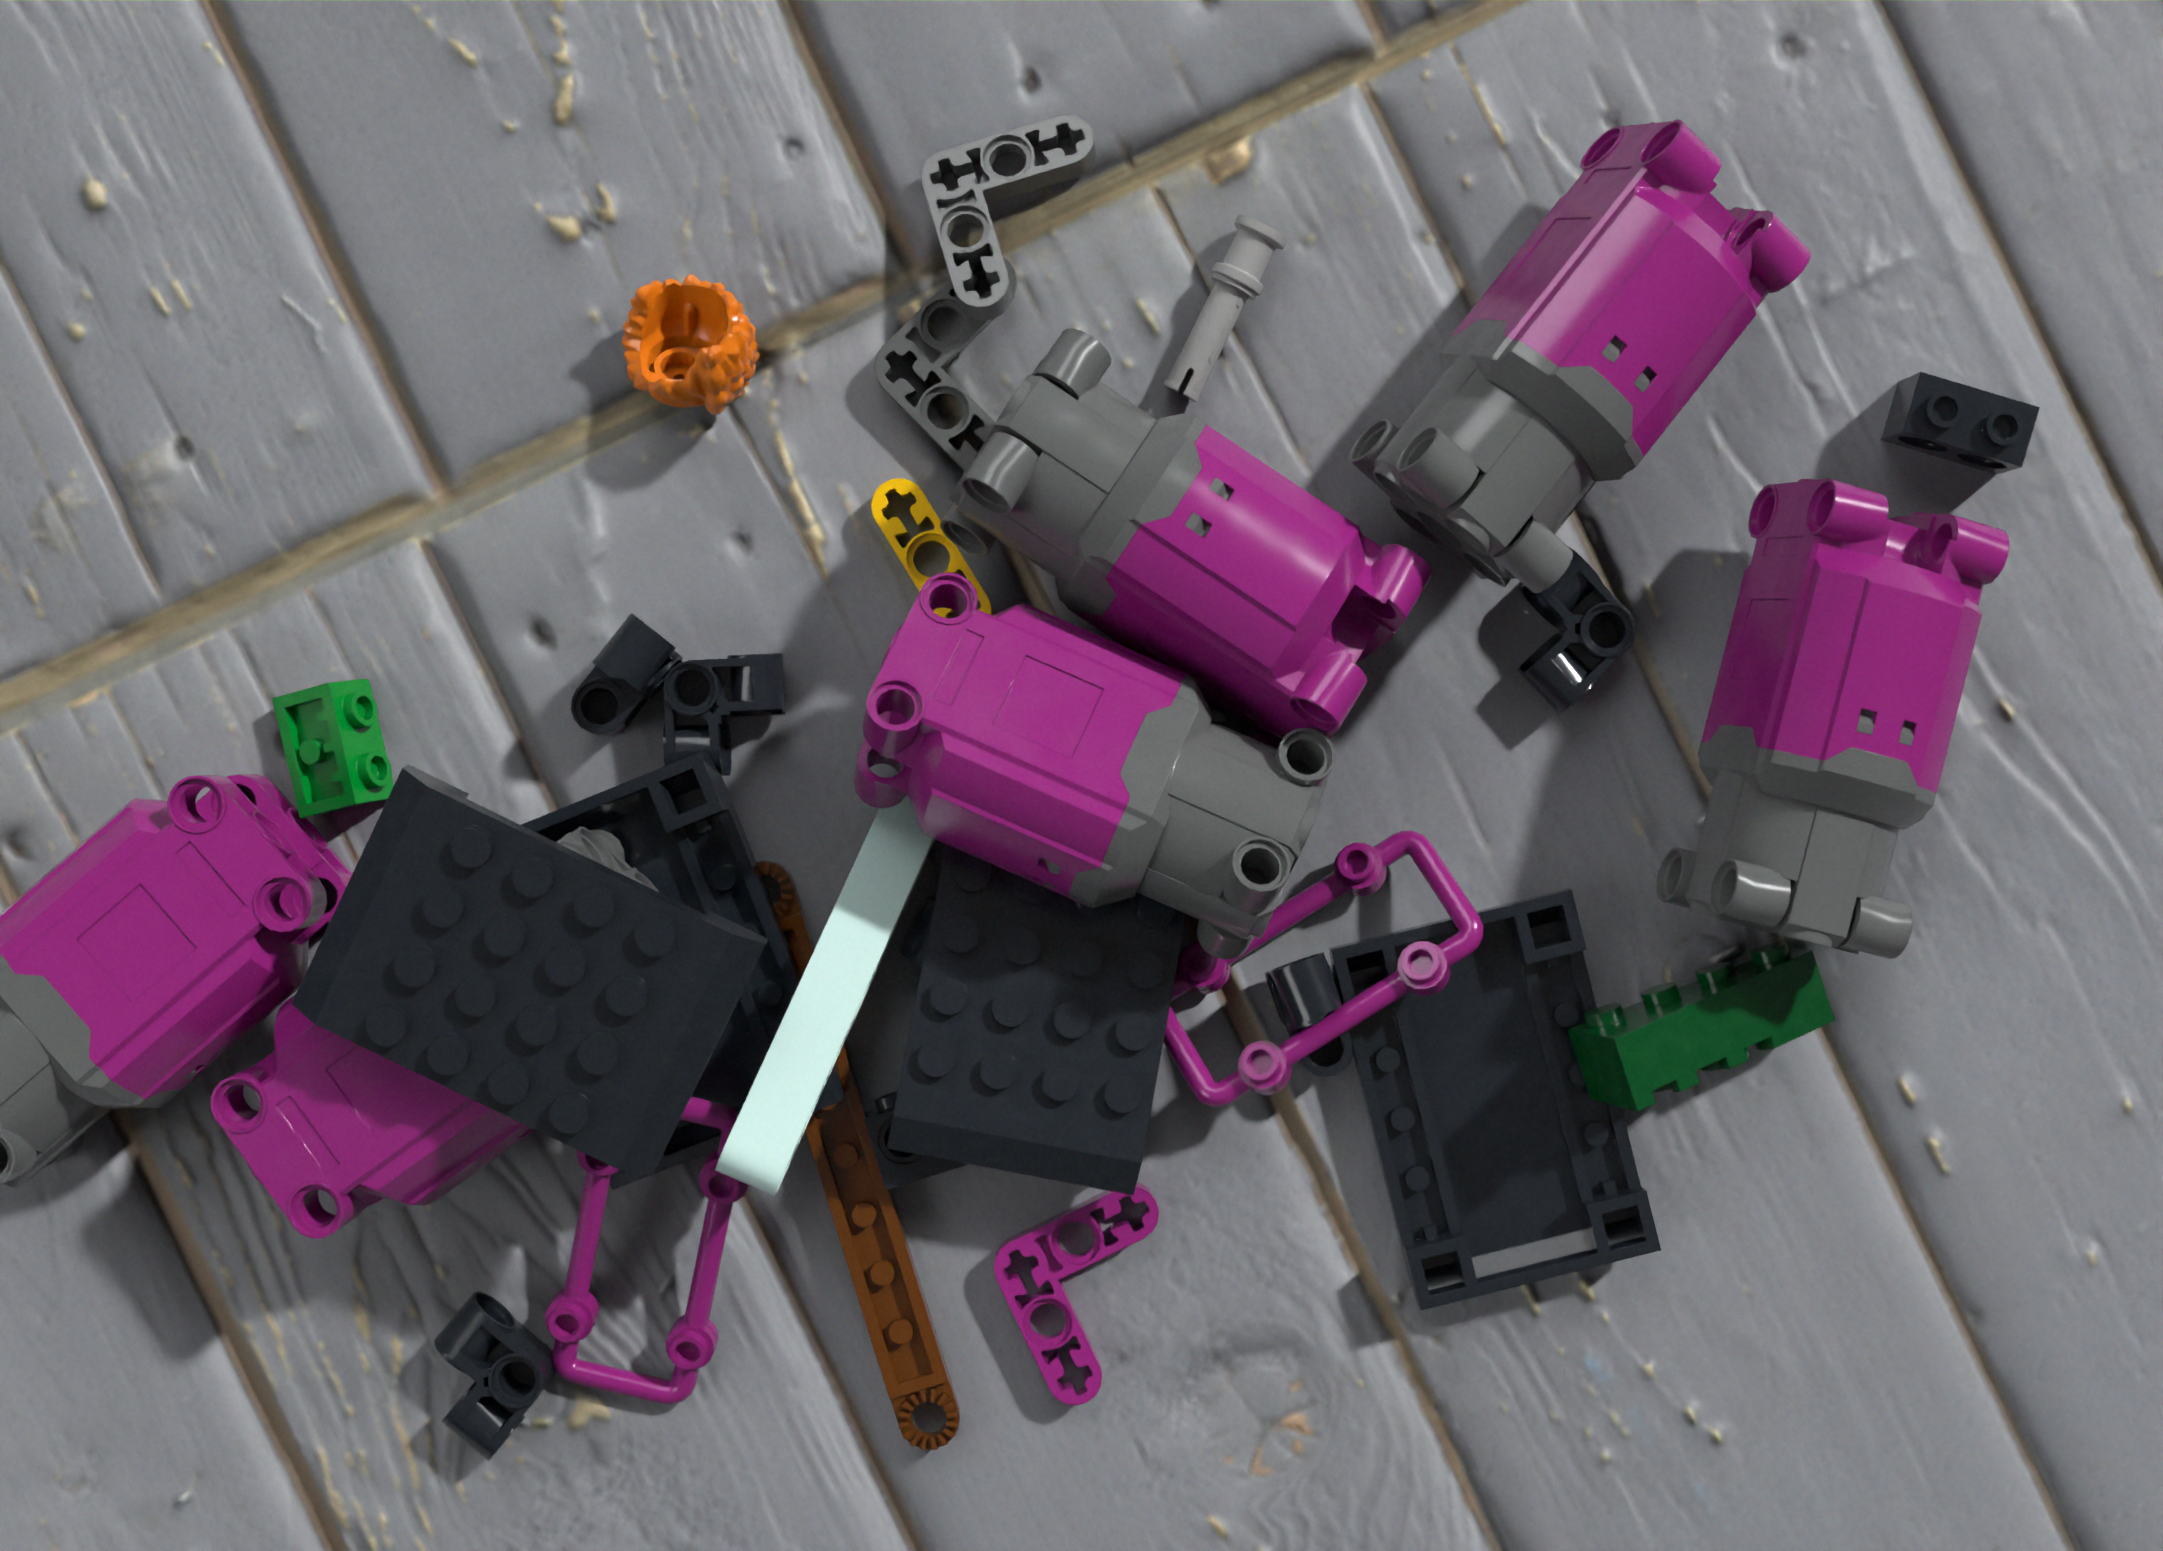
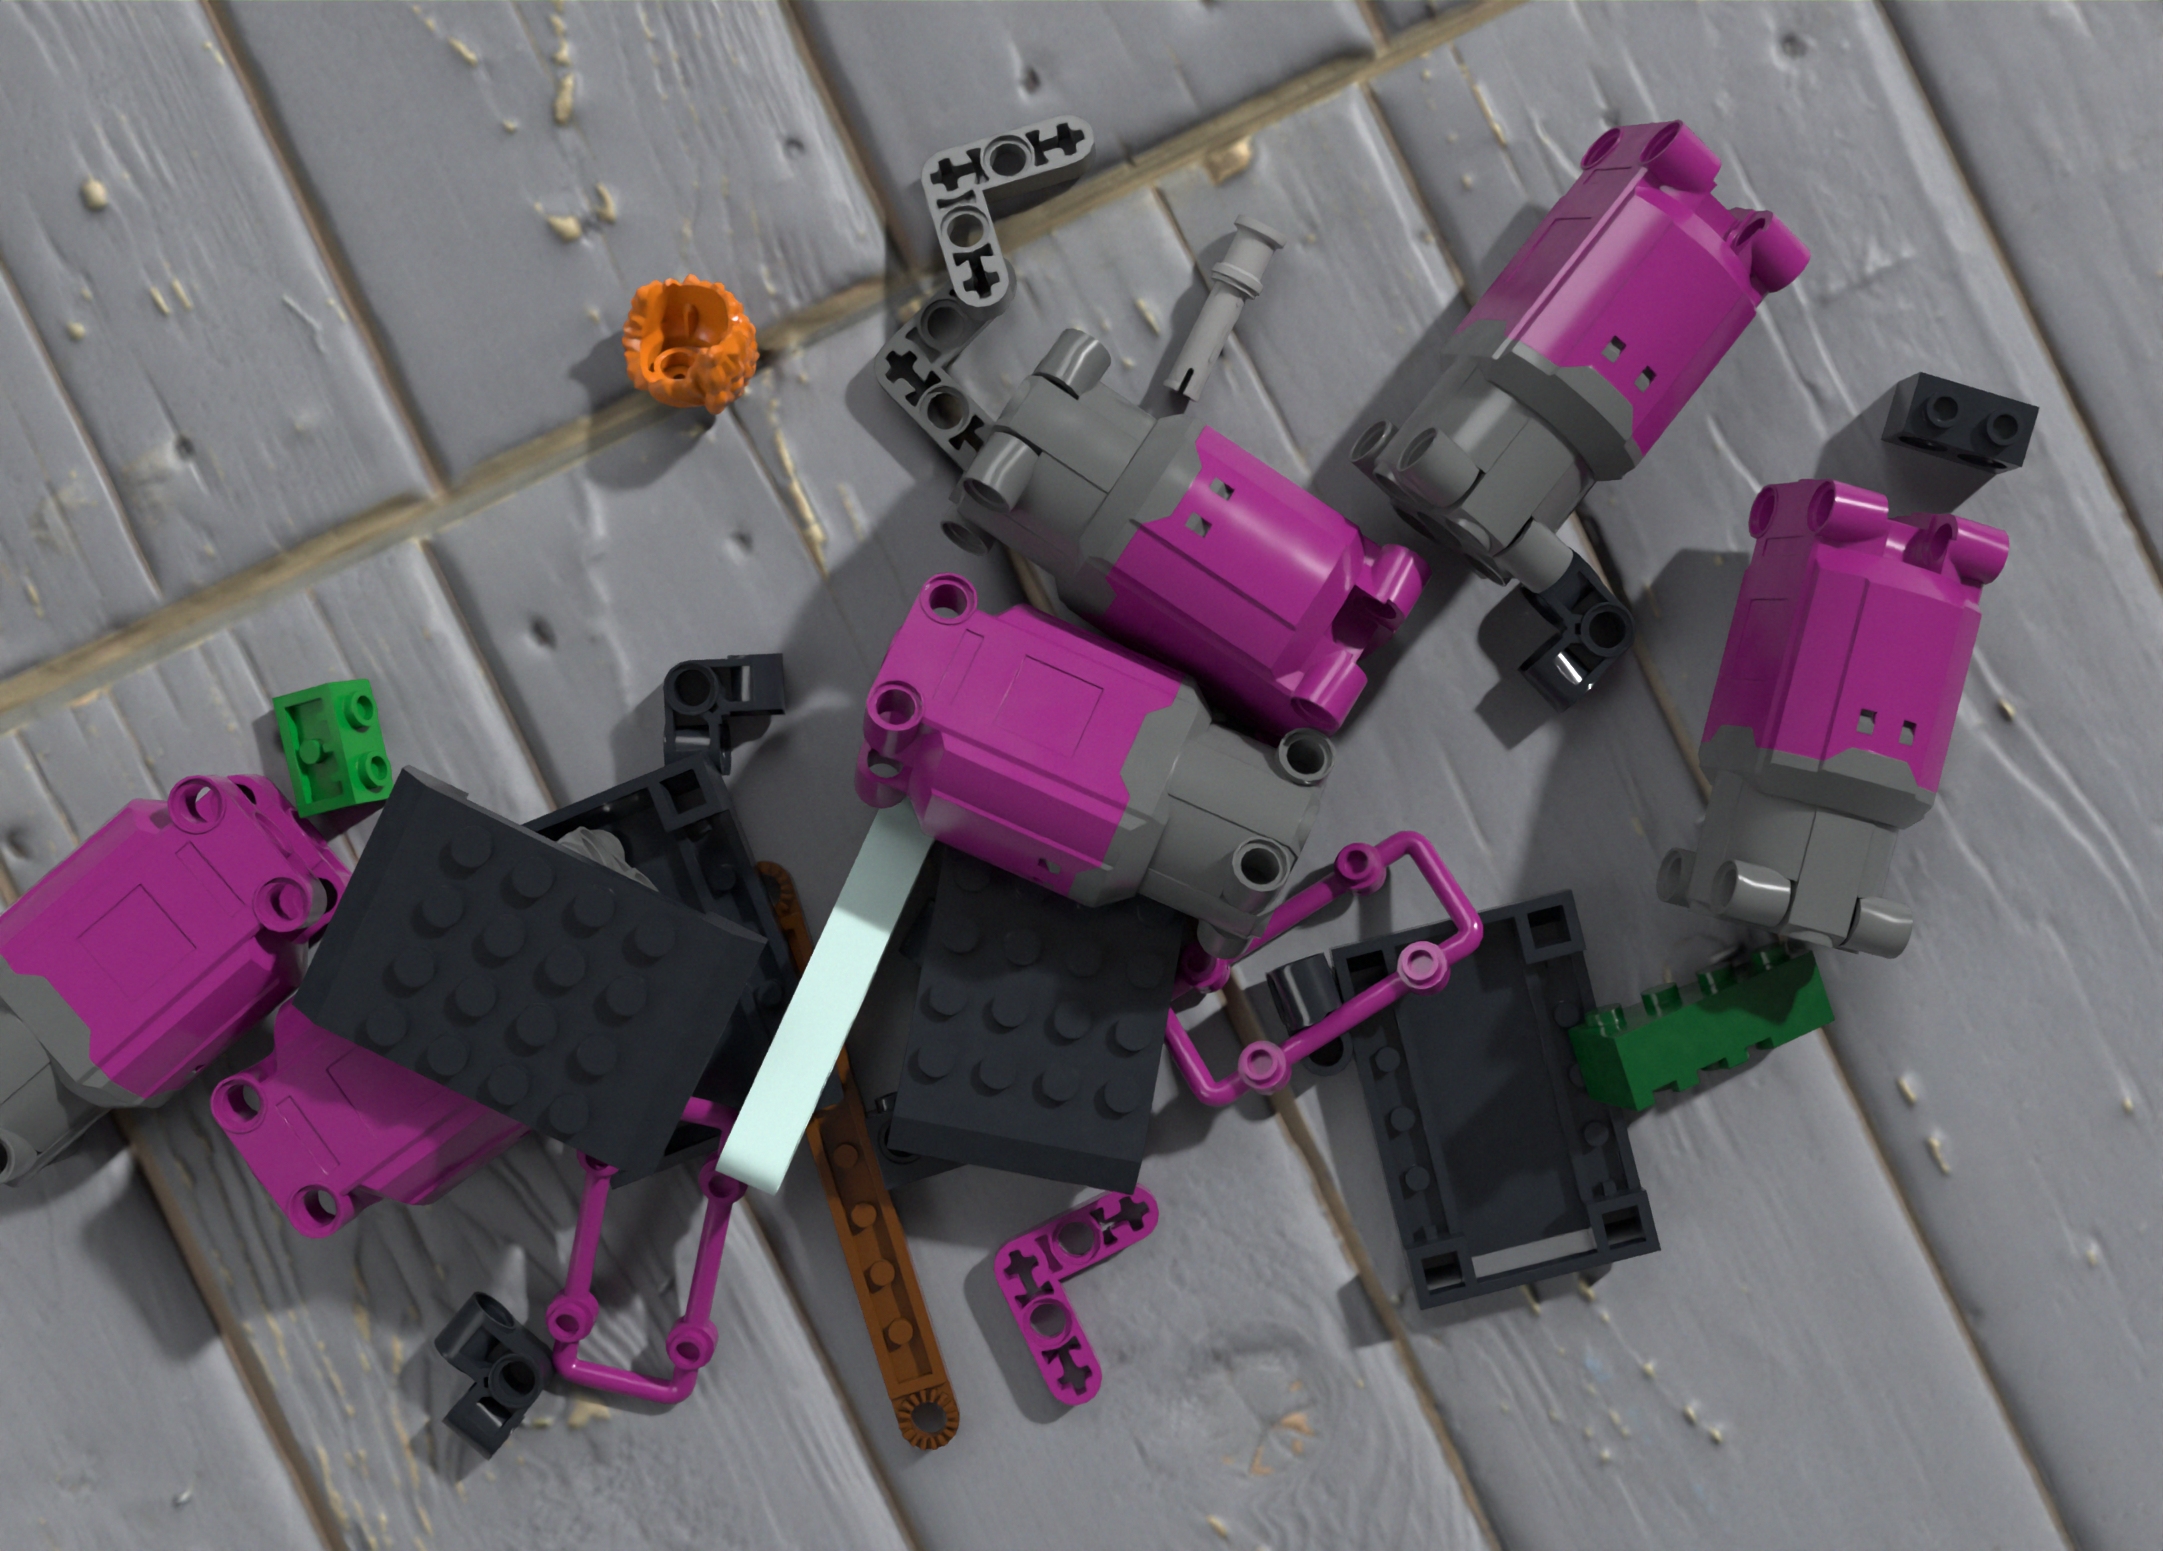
black piece [571,613,683,737] -> none
yellow beam [871,478,992,619] -> none

